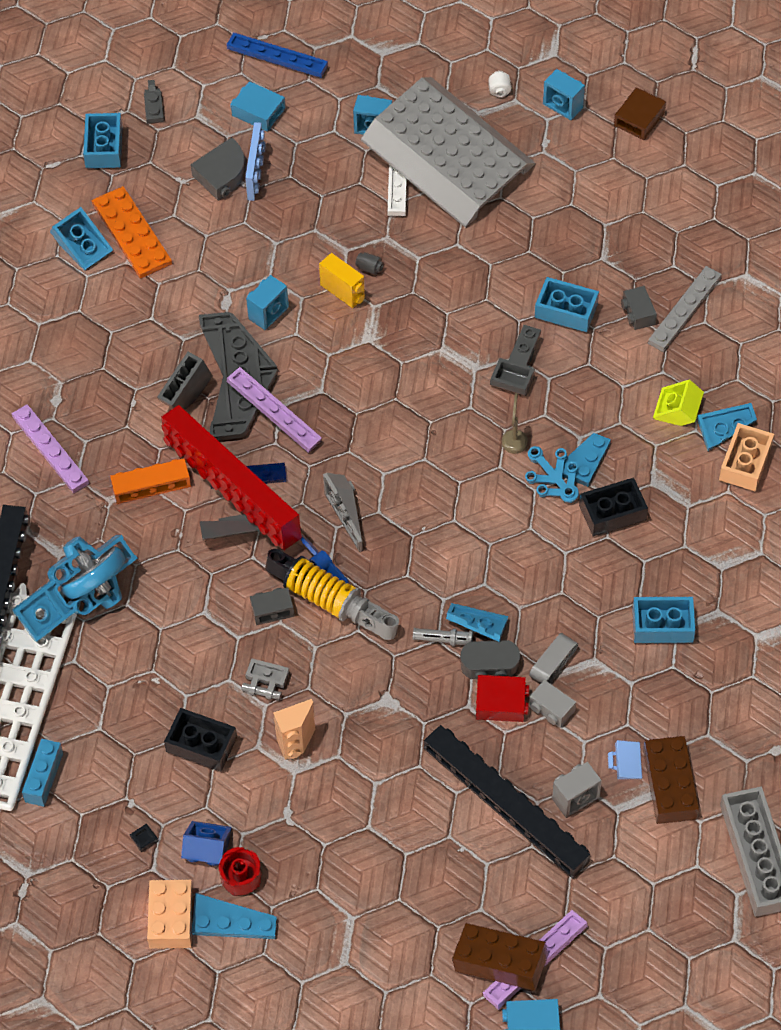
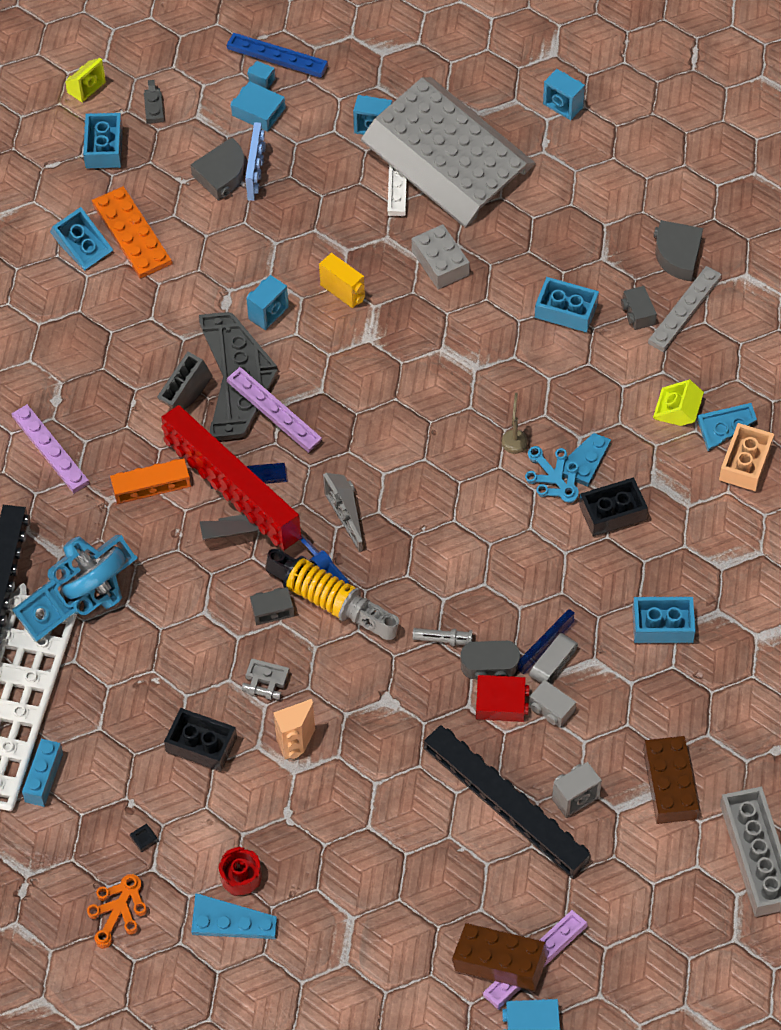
light nougat brick [147,880,193,949] -> none
blue slope [181,821,232,866] -> none
dark grey brick [355,252,384,275] -> none
dark azure wing [446,603,508,642] -> none
white head [488,71,511,98] -> none
dark grey plate [490,325,541,396] -> none
light blue piece [608,740,642,779] -> none
reddish brown brick [614,87,666,140] -> none
none -> neon yellow slope [65,58,106,103]
none -> orange plant [87,874,147,949]
none -> dark azure brick [247,61,275,89]
none -> light grey brick [412,224,470,289]
none -> clear blue tile [518,609,575,674]
none -> dark grey brick [654,220,703,282]

